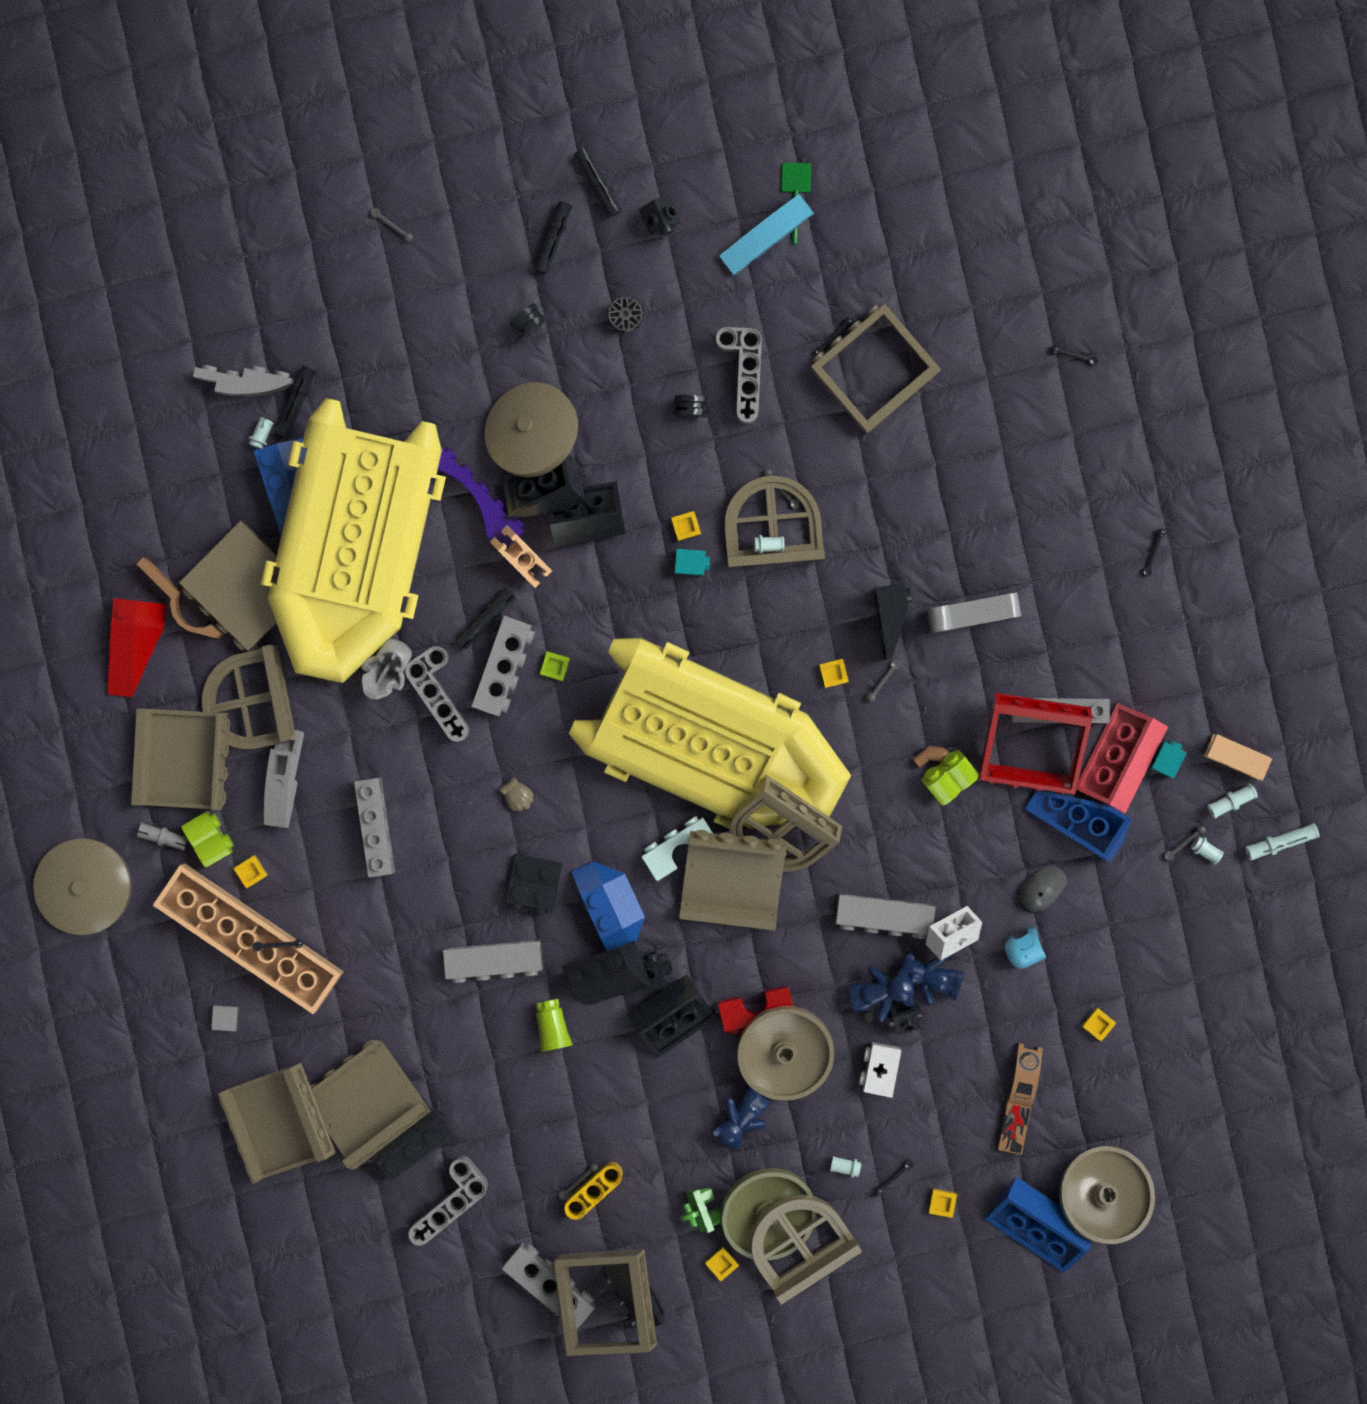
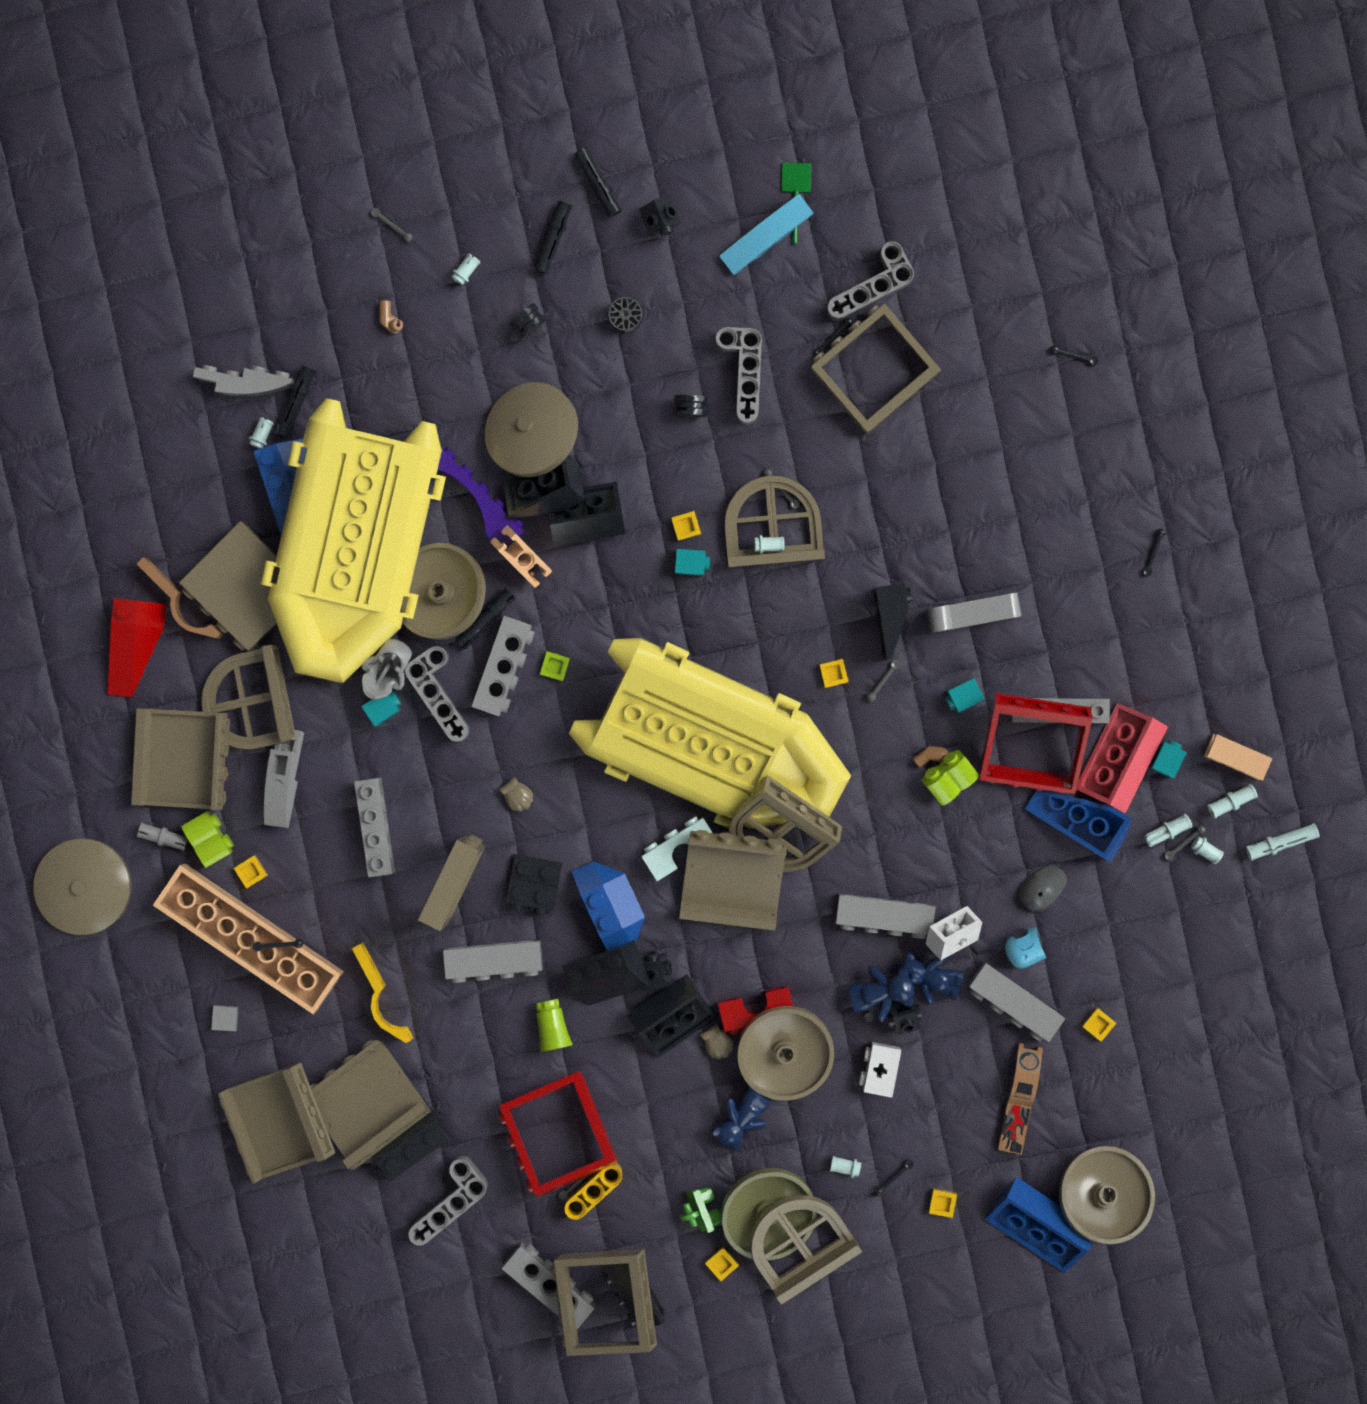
none -> yellow piece [352,942,414,1043]
none -> teal brick [361,692,402,727]
none -> medium nougat arm [379,301,403,333]
none -> dark tan dish [400,543,486,640]
none -> dark tan window [418,834,486,931]
none -> light aqua pin [451,253,480,285]
none -> red window [498,1071,619,1197]
none -> dark tan animal [700,1023,733,1059]
none -> light grey beam [827,241,914,321]
none -> teal brick [945,678,985,713]
none -> light grey brick [967,961,1066,1042]
none -> light aqua axle [1144,814,1192,847]

